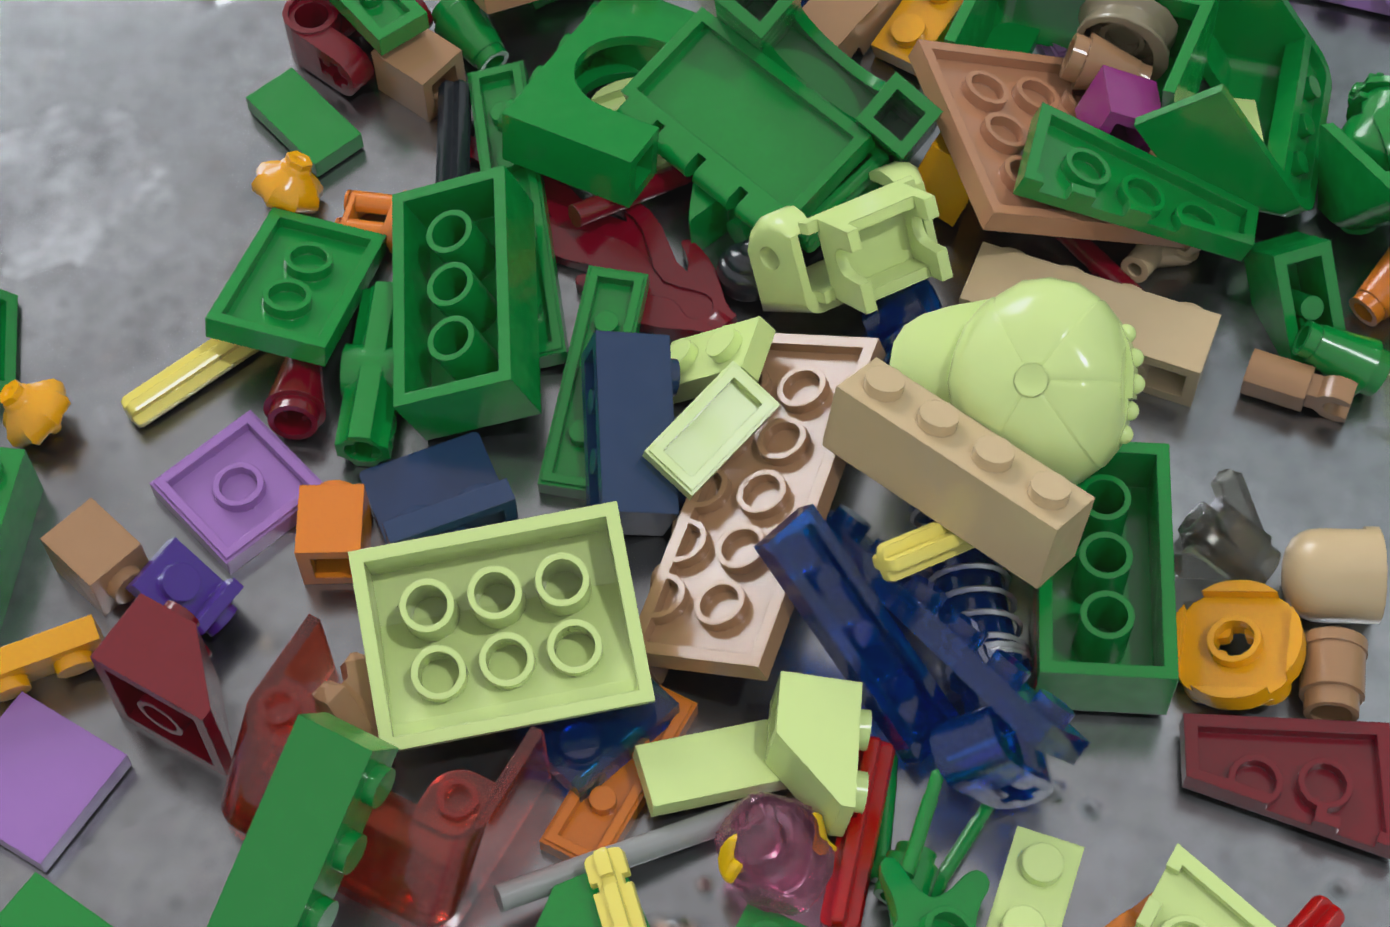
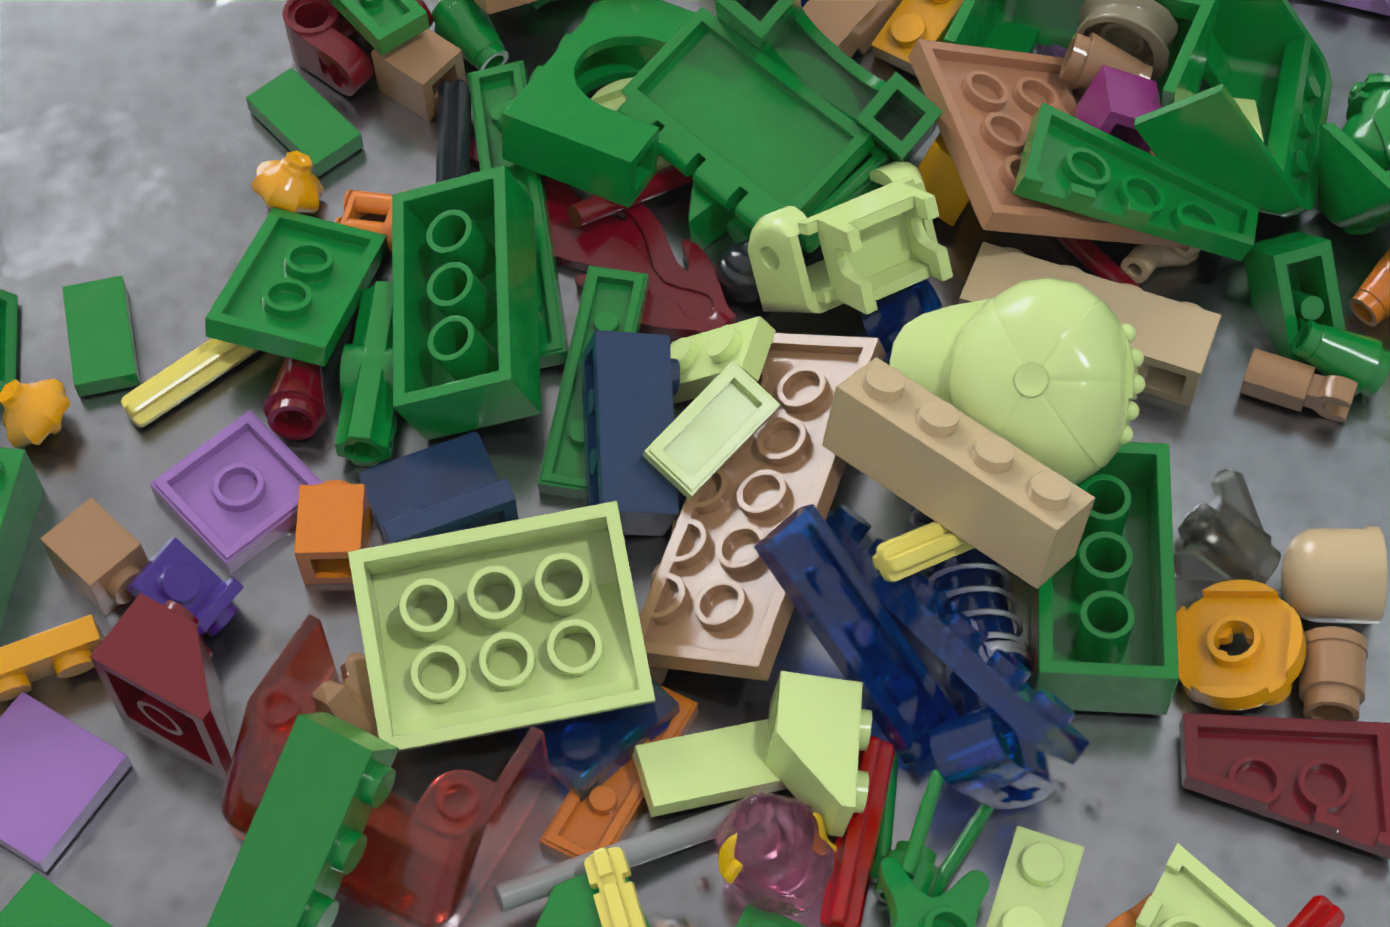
none -> green tile [62,275,140,397]

